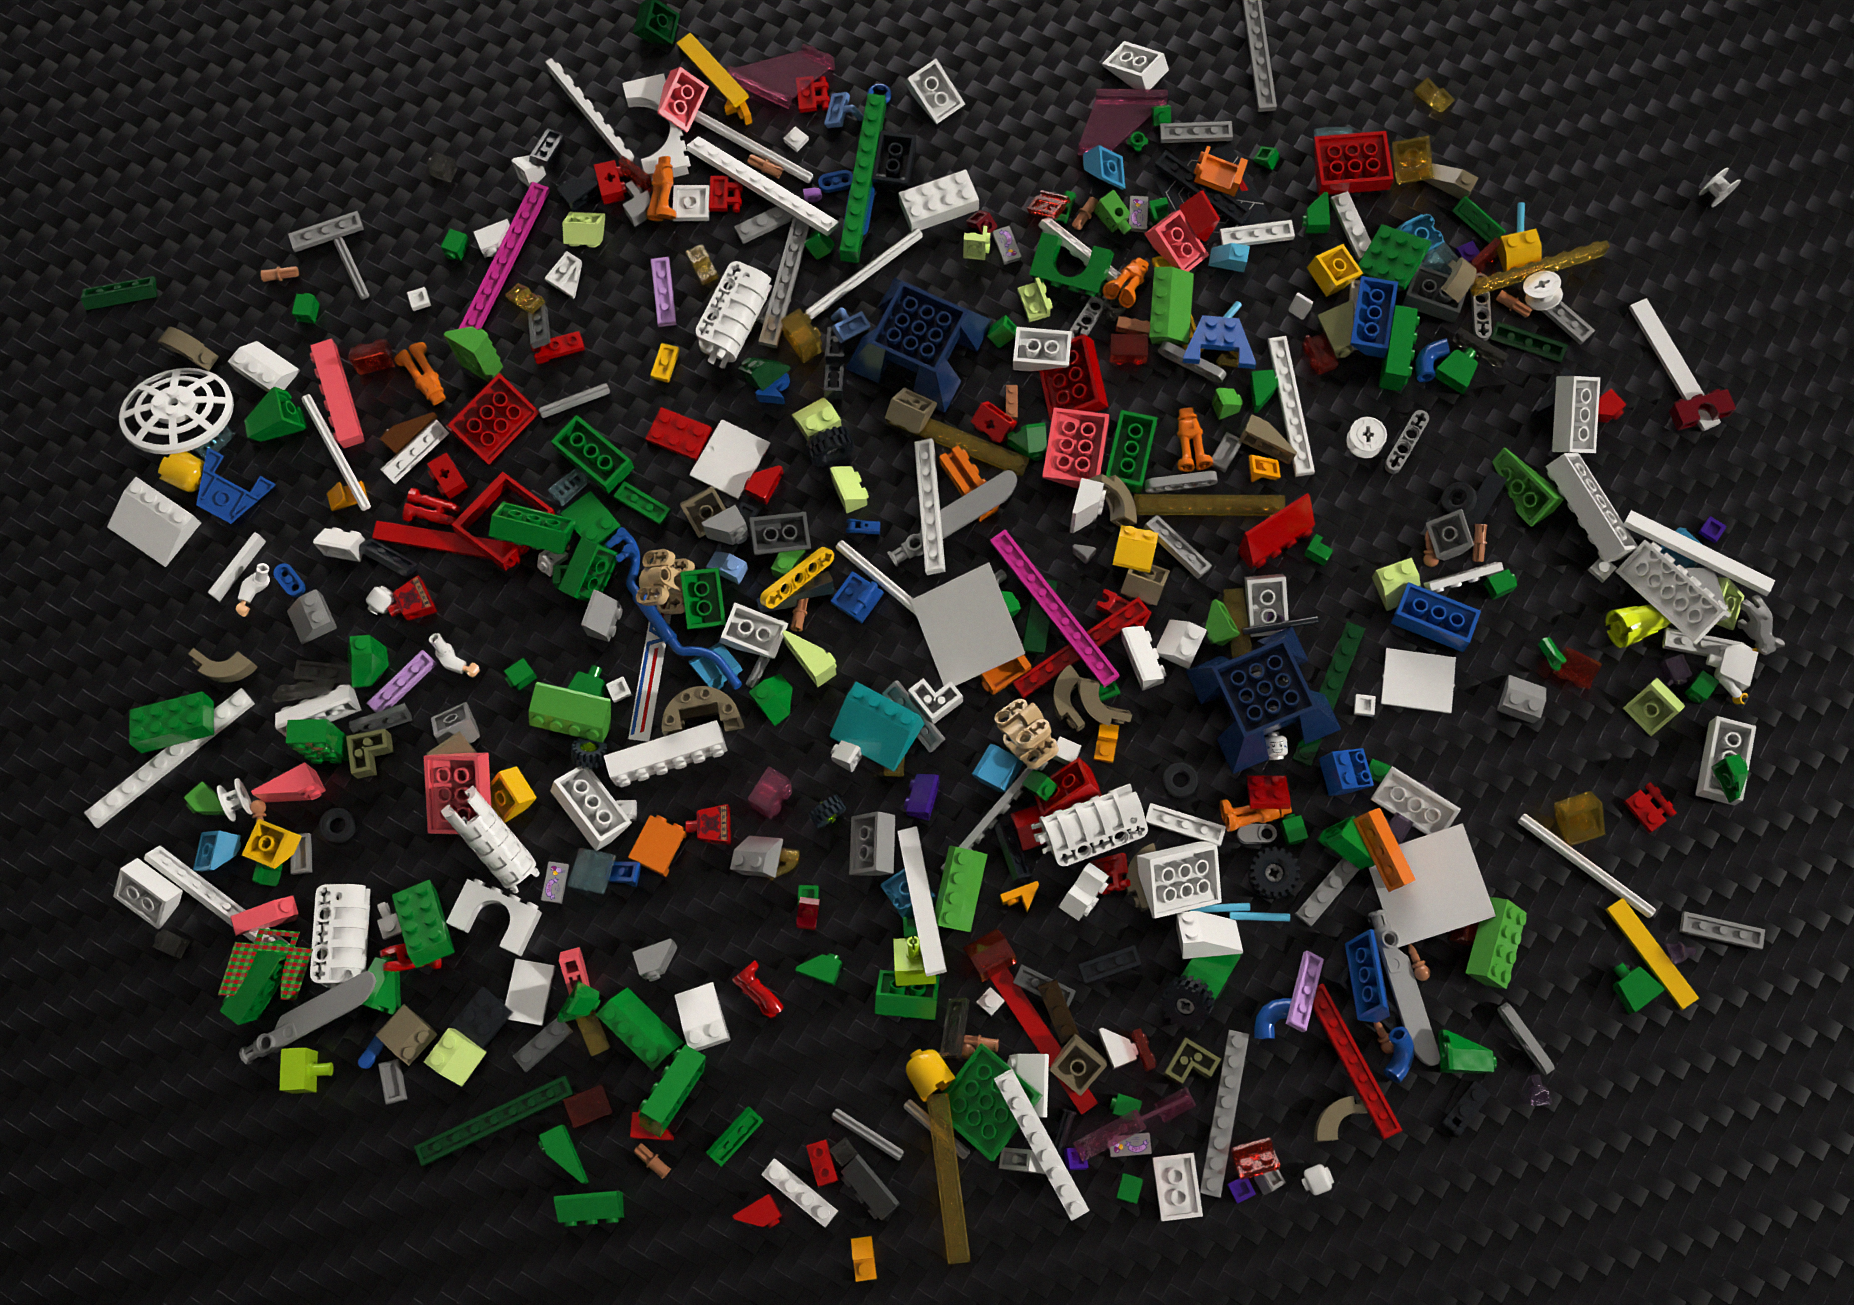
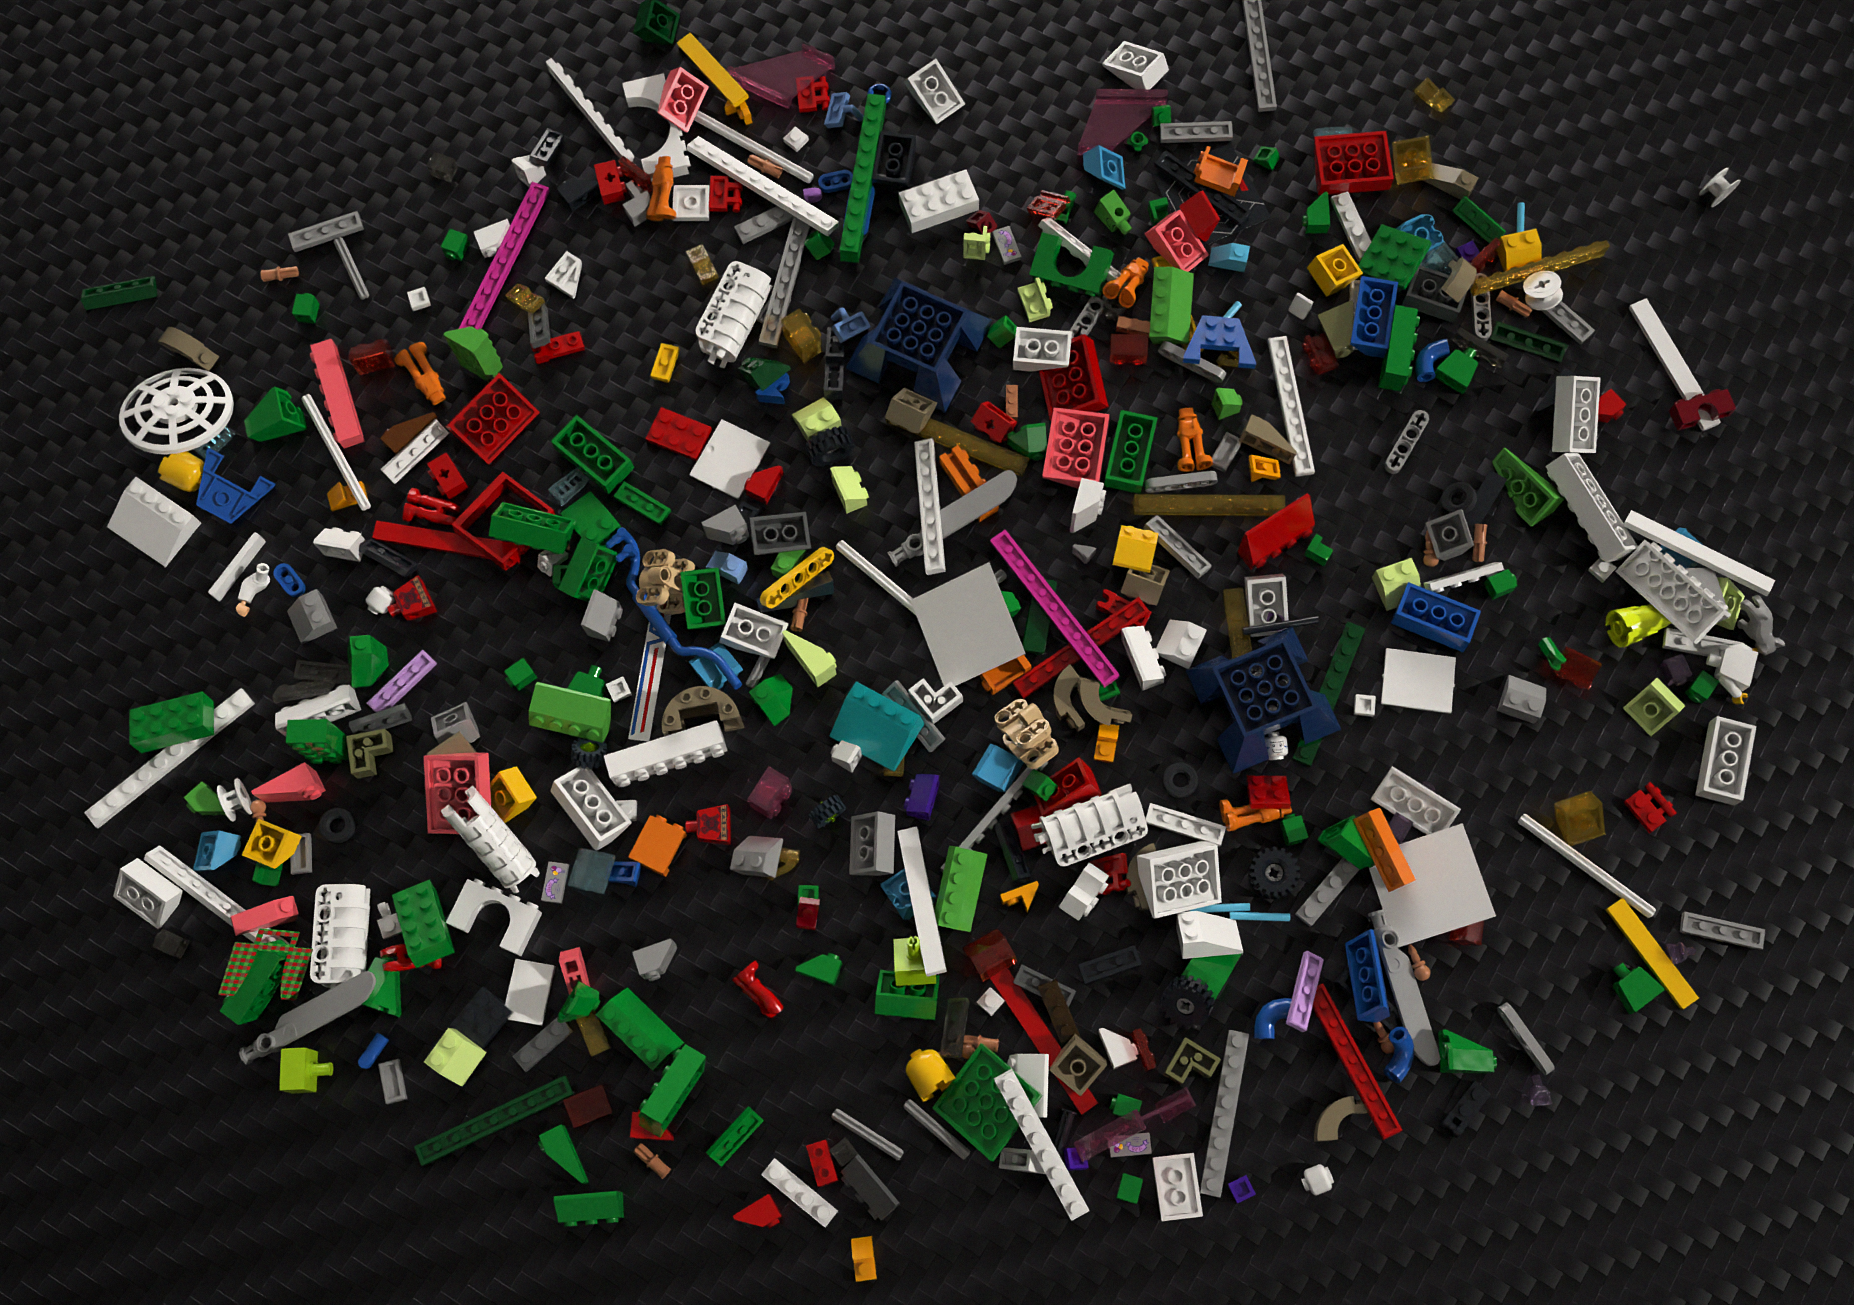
dark tan arch [189,648,257,682] -> none
white slope [228,341,300,392] -> none
dark tan slope [375,1004,437,1066] -> none
white arm [429,633,480,677] -> none
light grey axle [539,383,610,418] -> none
yellowish green slope [562,212,605,247] -> none
lavender tile [651,257,677,327] -> none
white slope [675,982,730,1051] -> none
dark tan slope [680,486,726,538] -> none
white axle [806,228,923,319] -> none
blue plate [831,571,884,623] -> none
blue bar [846,519,880,535] -> none
green panel [903,917,919,938] -> none
clear yellow plate [927,1092,970,1264] -> none
white brick [1052,737,1081,765] -> none
nougat axle [1072,197,1098,230] -> none
dark tan arch [1089,474,1137,527] -> none
light grey tile [1129,196,1148,232] -> none
bright green slope [1205,599,1240,646] -> none
white plate [1219,220,1295,245] -> none
clear red bracket [1231,1137,1280,1180] -> none
light grey piece [1237,824,1277,844] -> none
green slope [1249,370,1278,413] -> none
light grey slope [1254,1165,1286,1195] -> none
blue slope [1319,748,1374,796] -> none
white piece [1346,417,1387,458] -> none
green plate [1369,759,1391,784] -> none
bright green brick [1466,897,1527,989] -> none
dark purple plate [1698,516,1727,543] -> none
green slope [1711,754,1749,803] -> none

